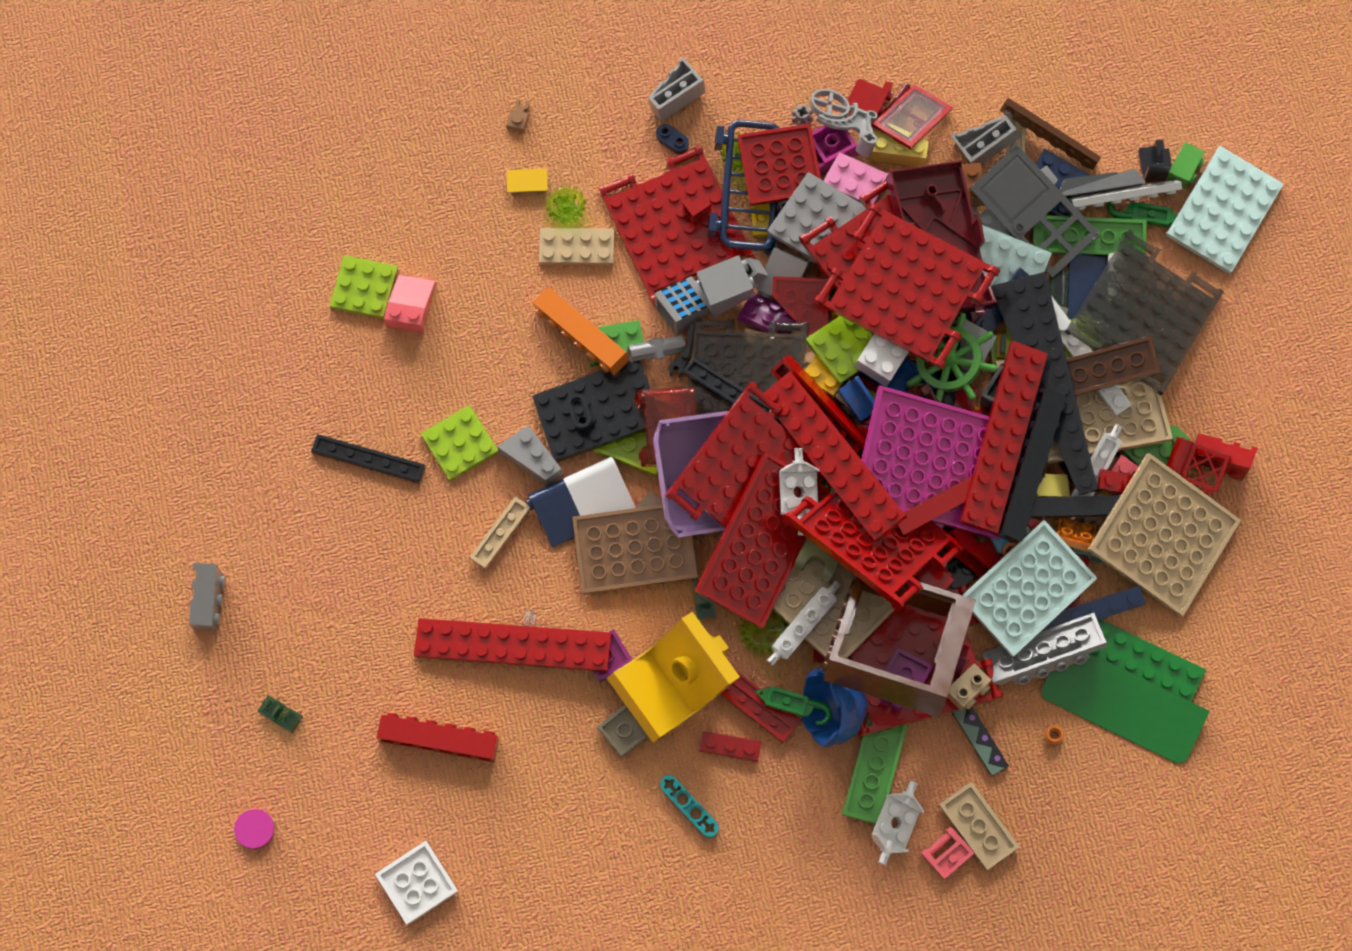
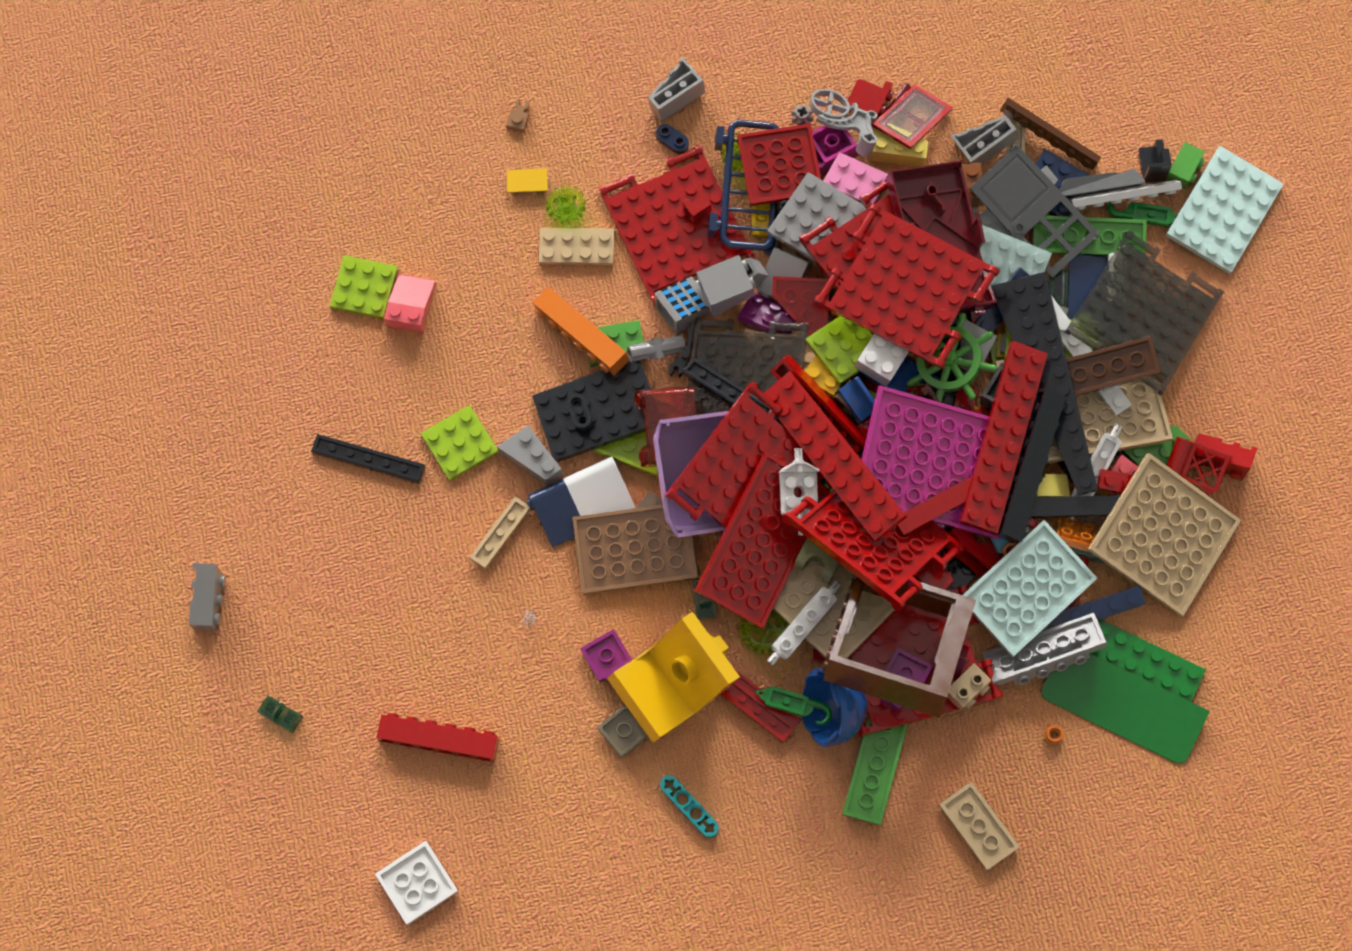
dark pink tile [234,809,275,850] -> none
red plate [413,618,612,672] -> none
red plate [699,731,761,762] -> none
white plate [872,781,924,866] -> none
coral plate [920,827,974,880] -> none
tile [951,707,1009,777] -> none

